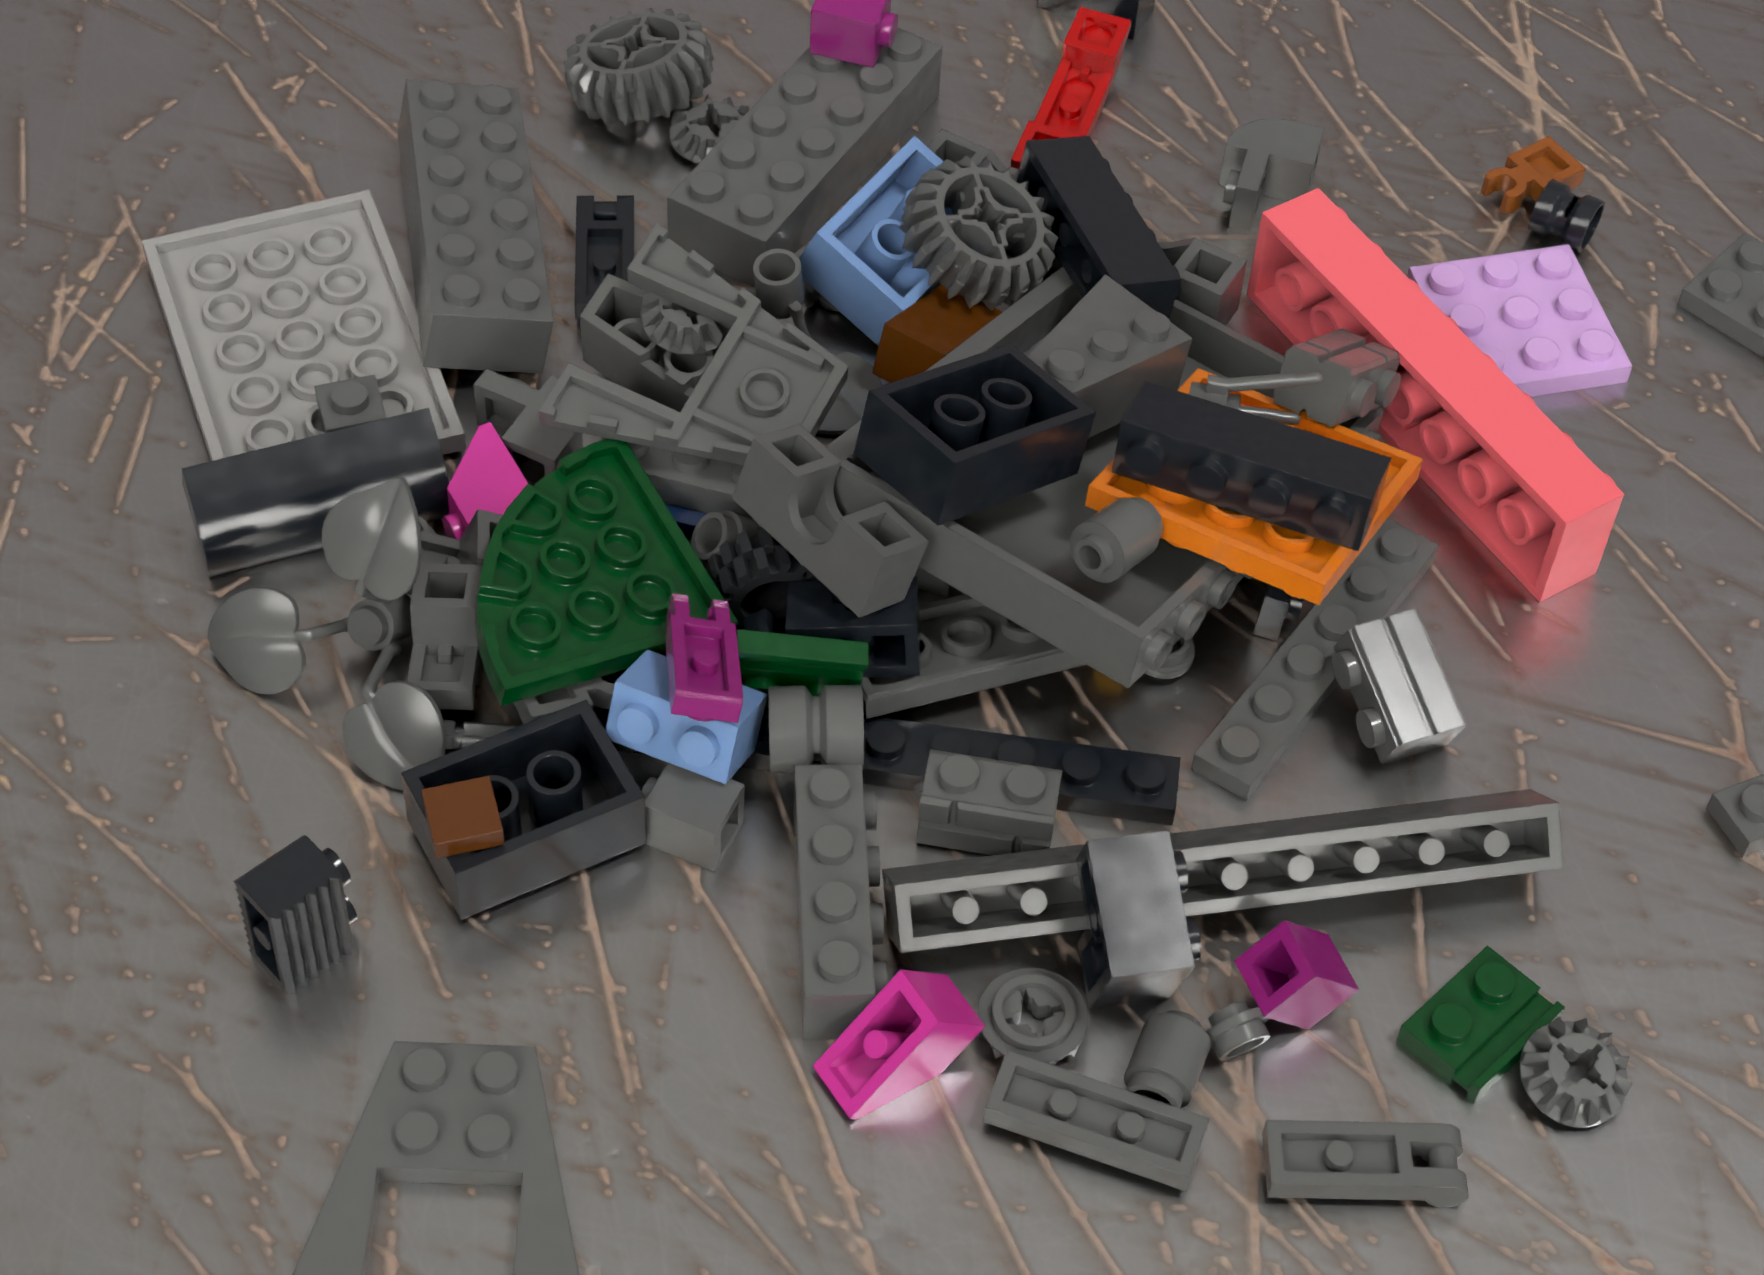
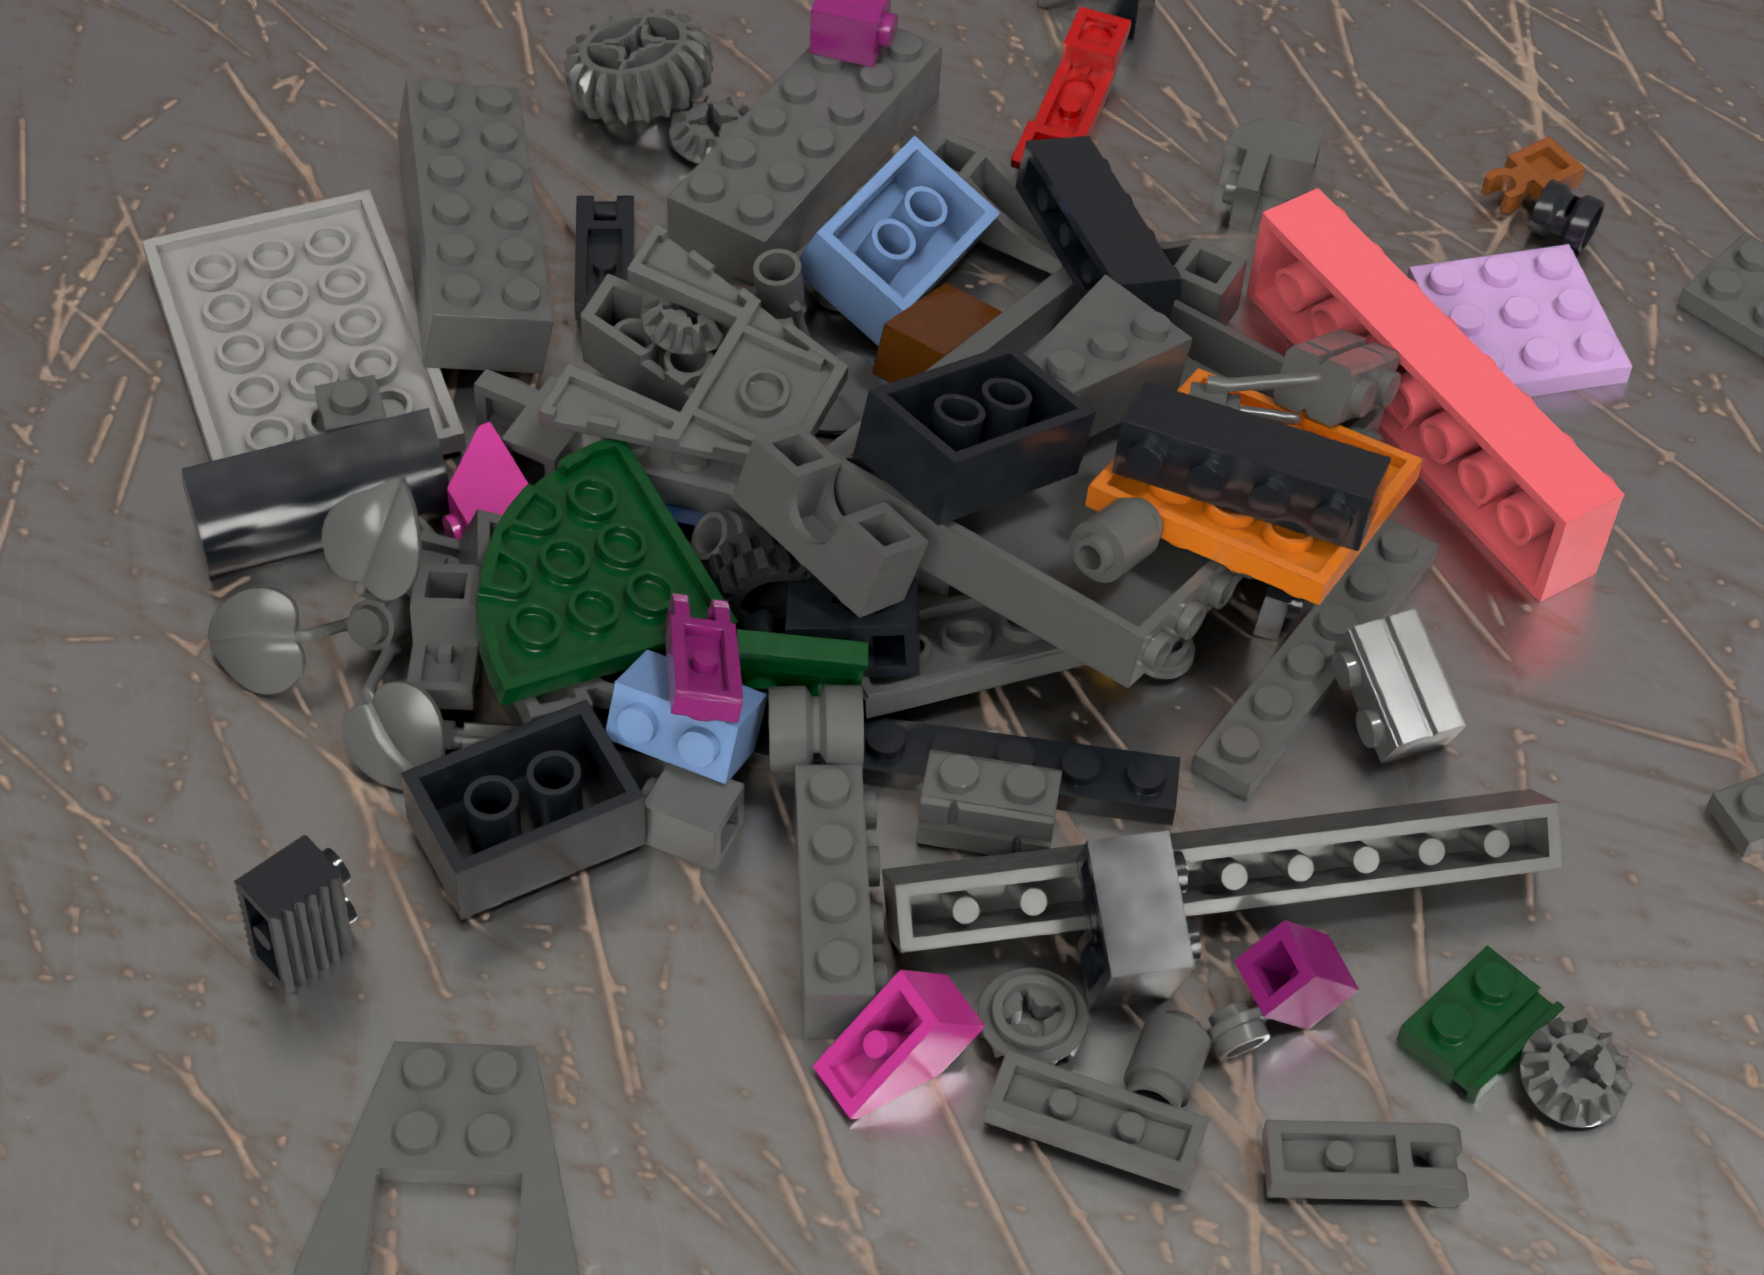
reddish brown tile [421,776,505,859] -> none
dark grey gear [899,155,1058,311] -> none

